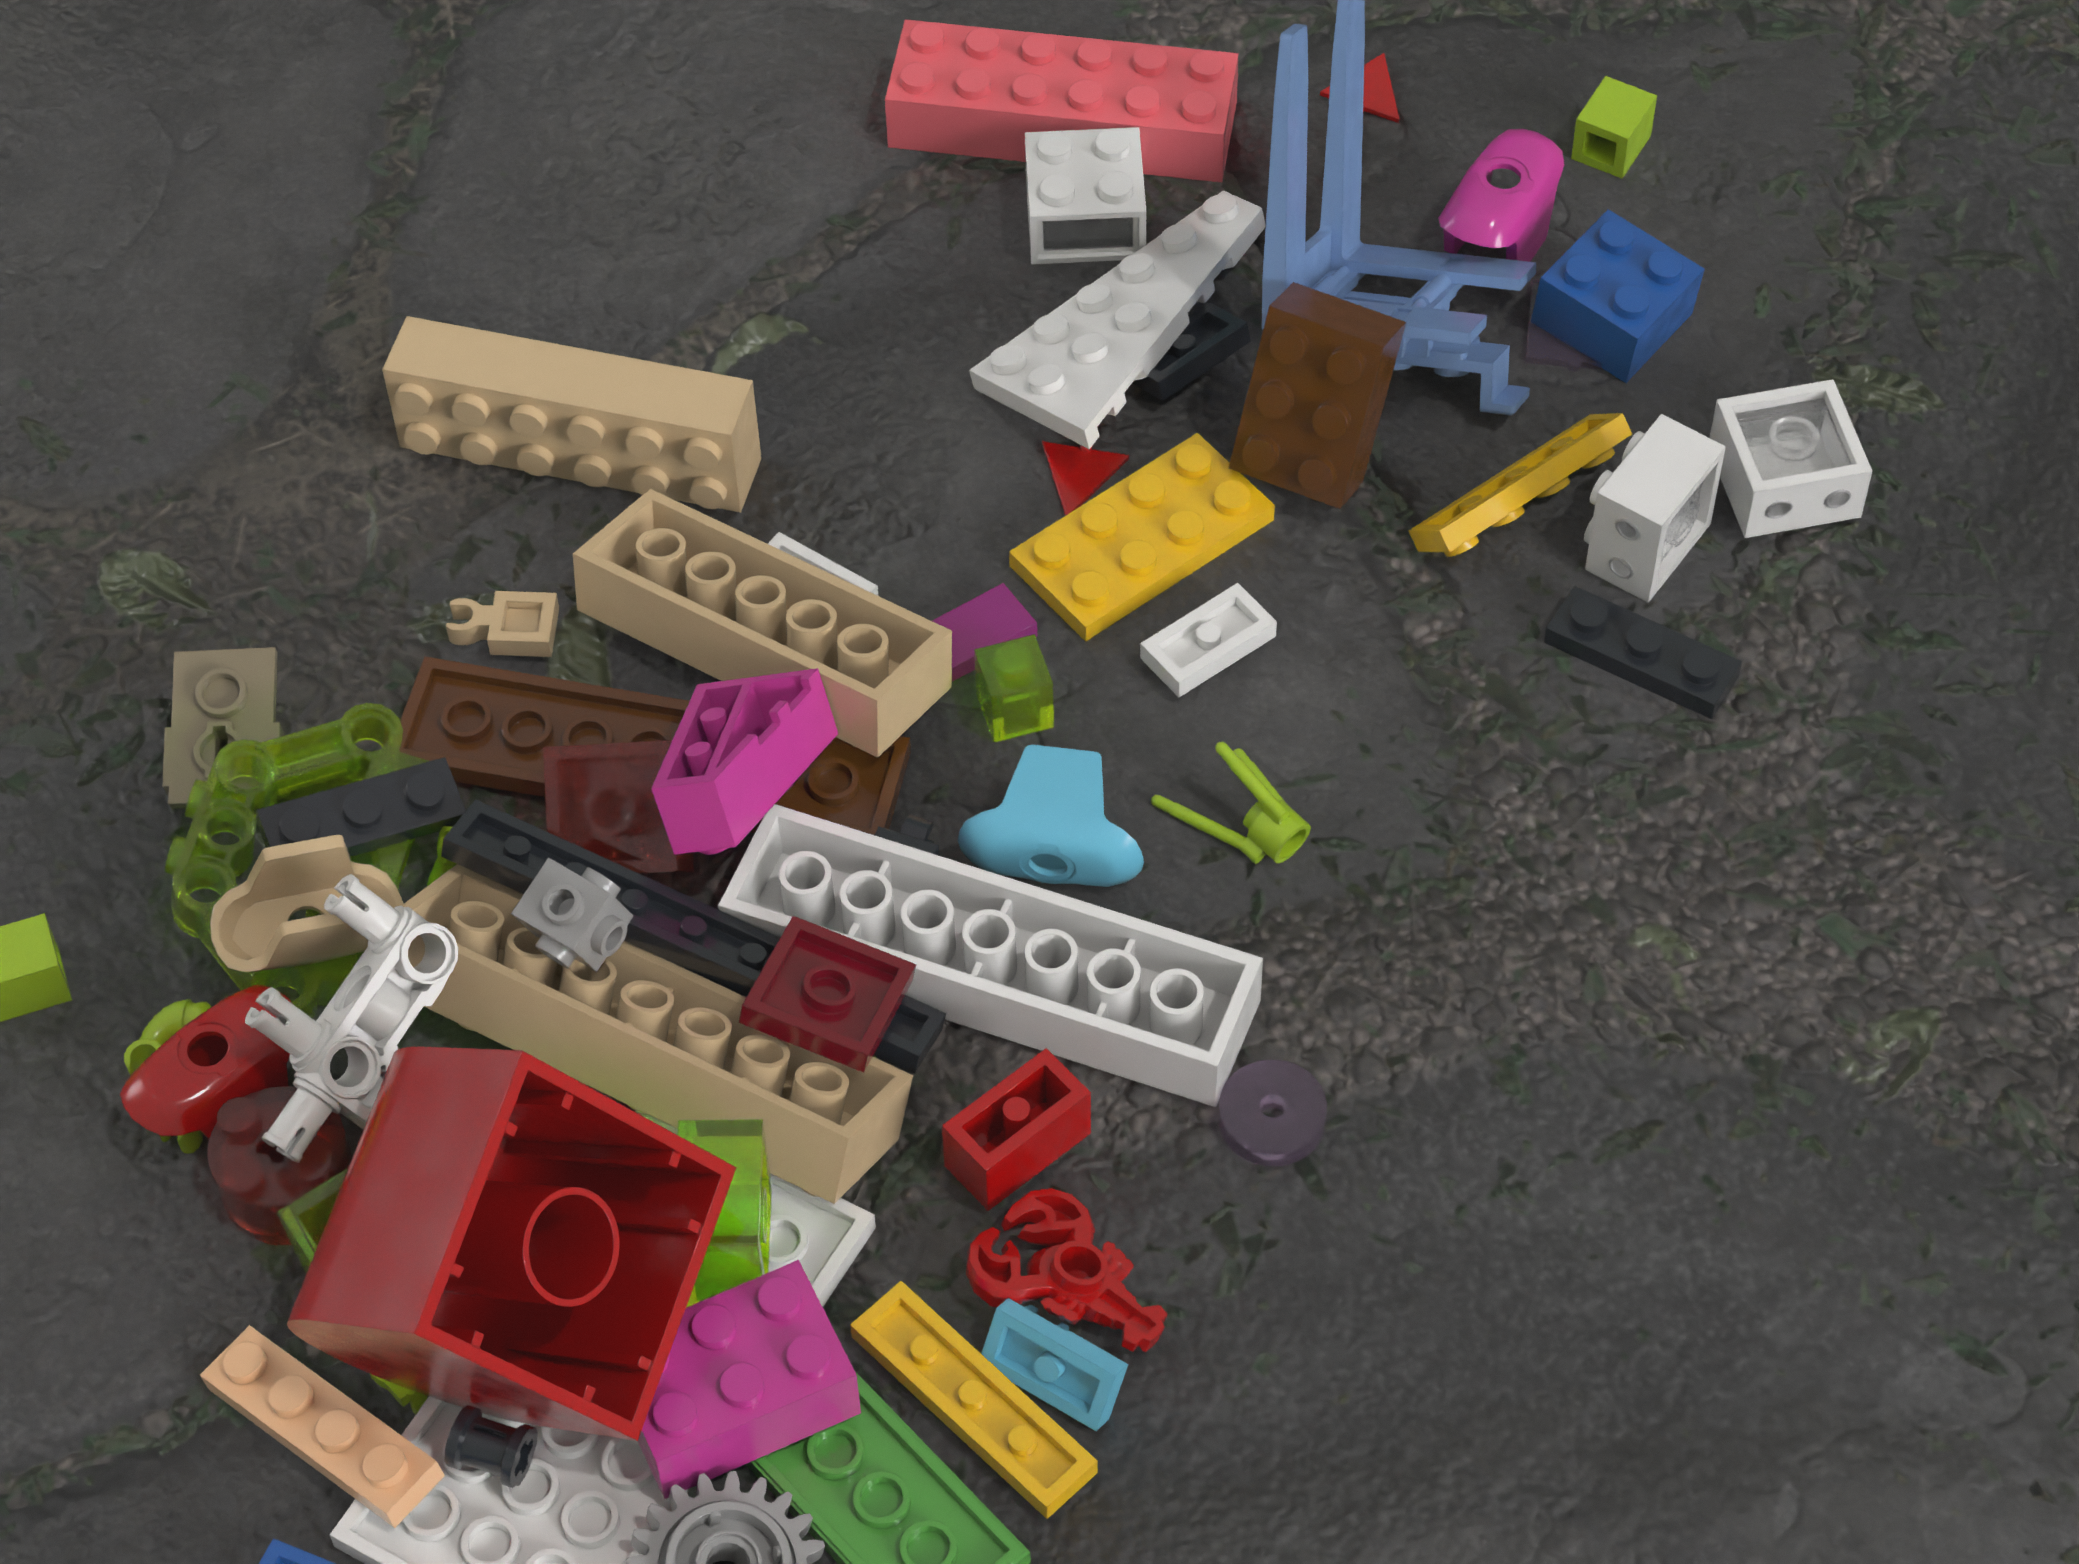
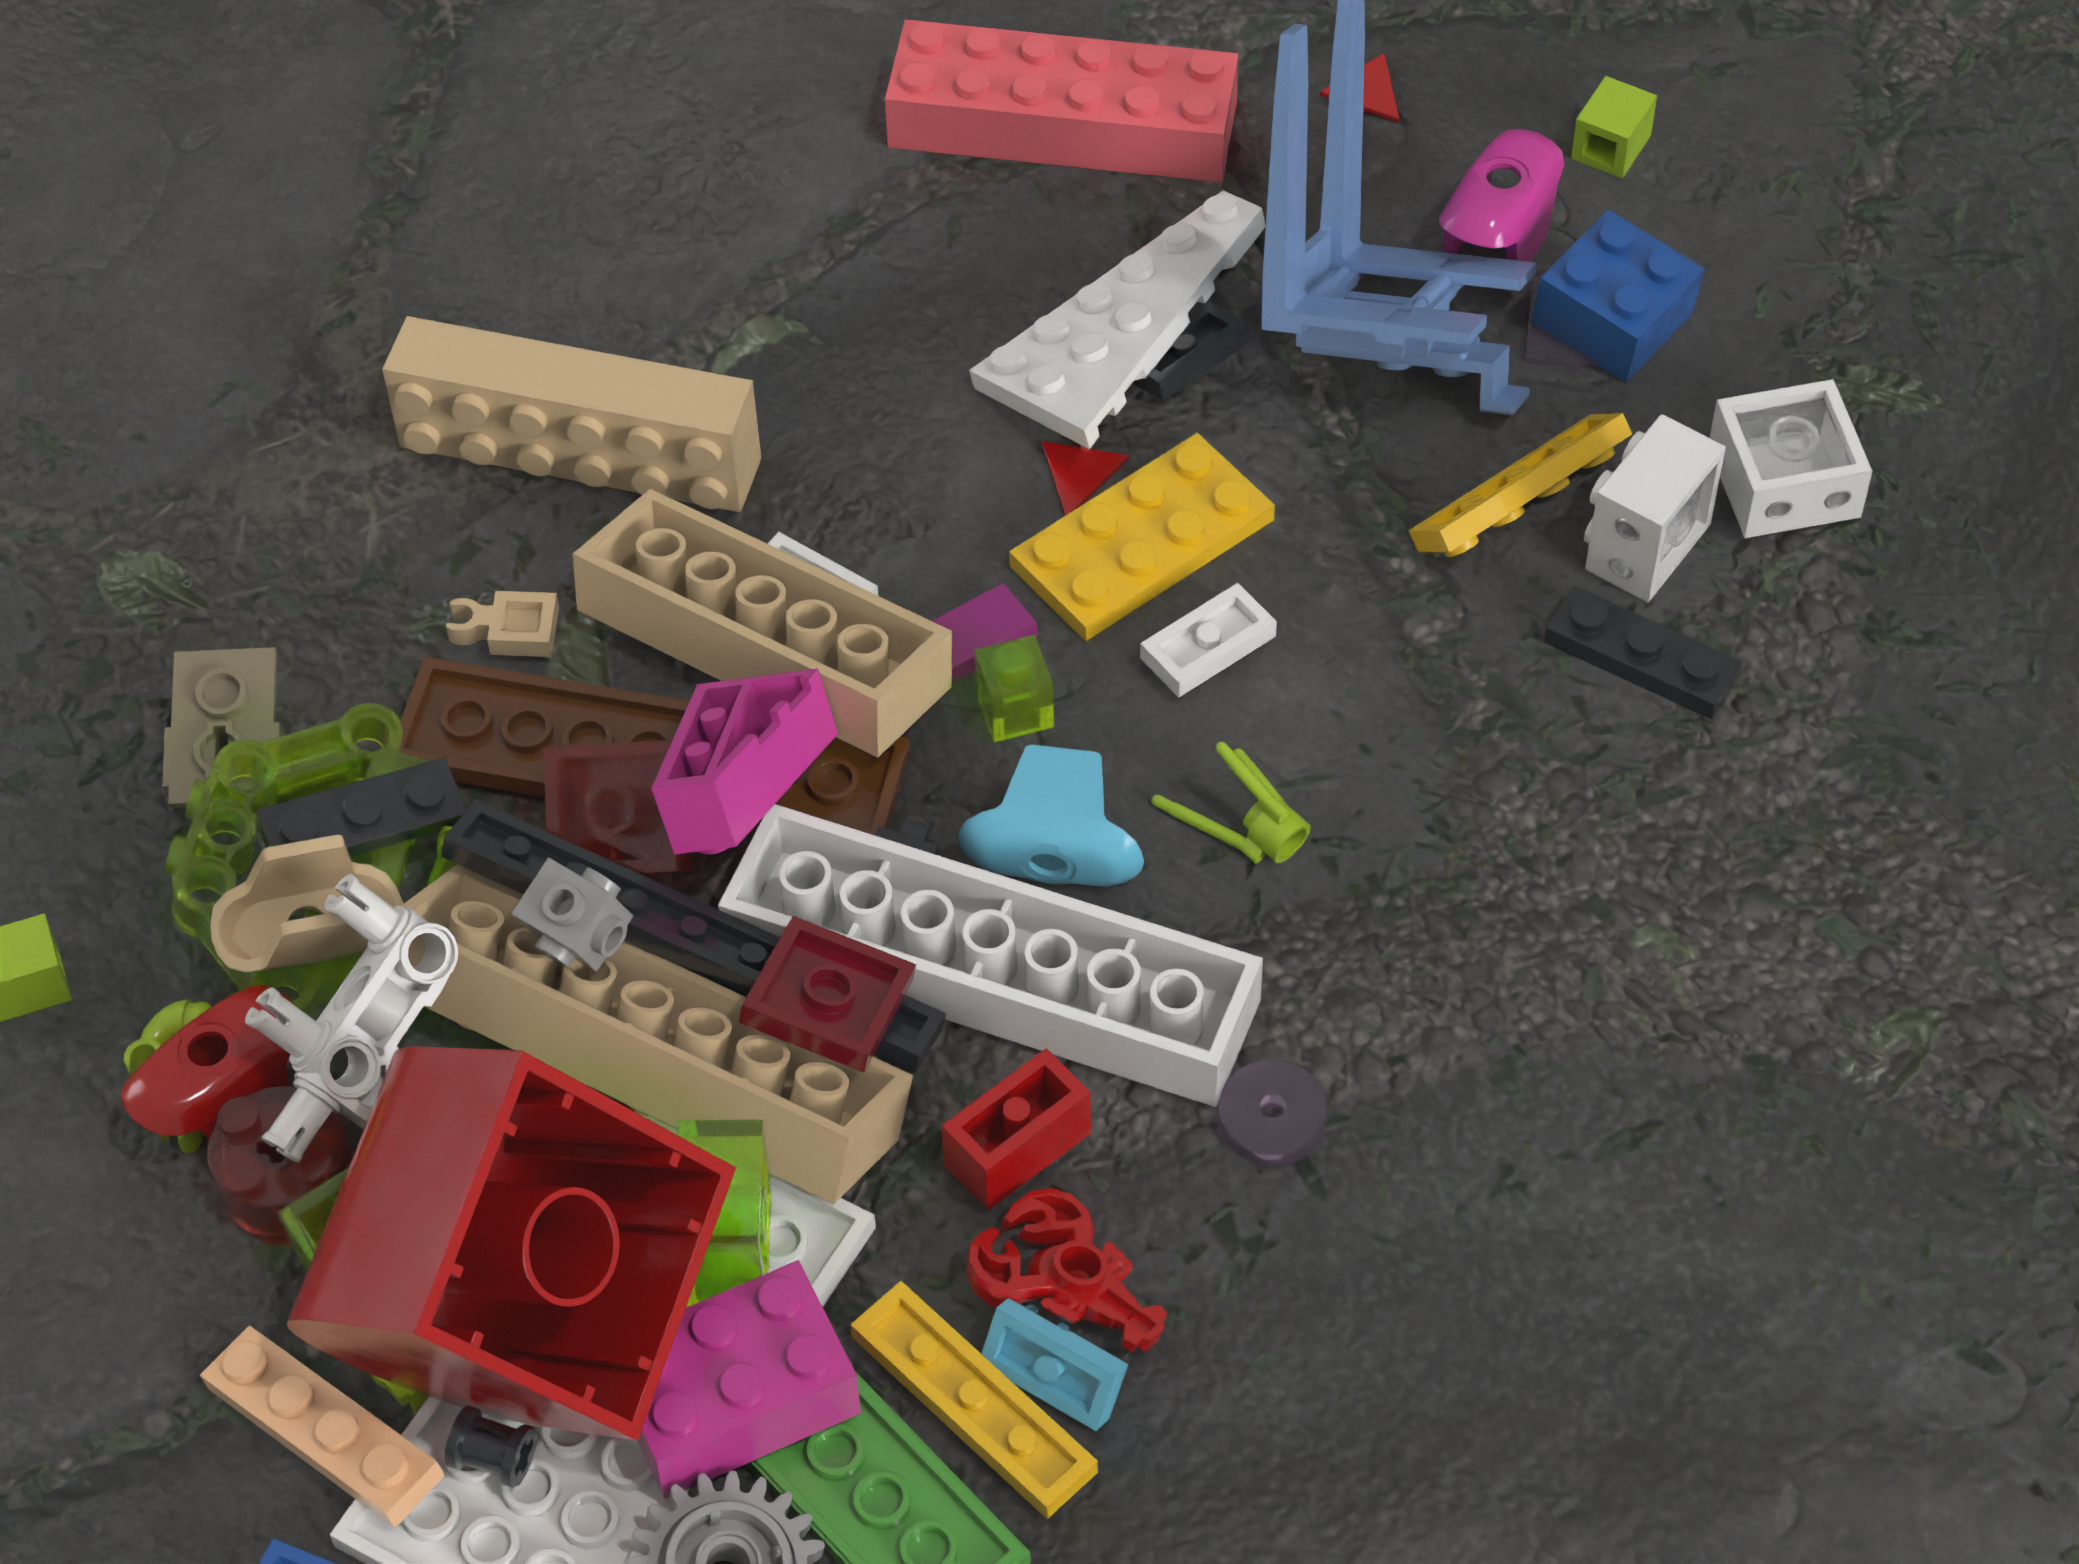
white piece [1025,127,1146,264] -> none
reddish brown brick [1229,282,1406,509] -> none

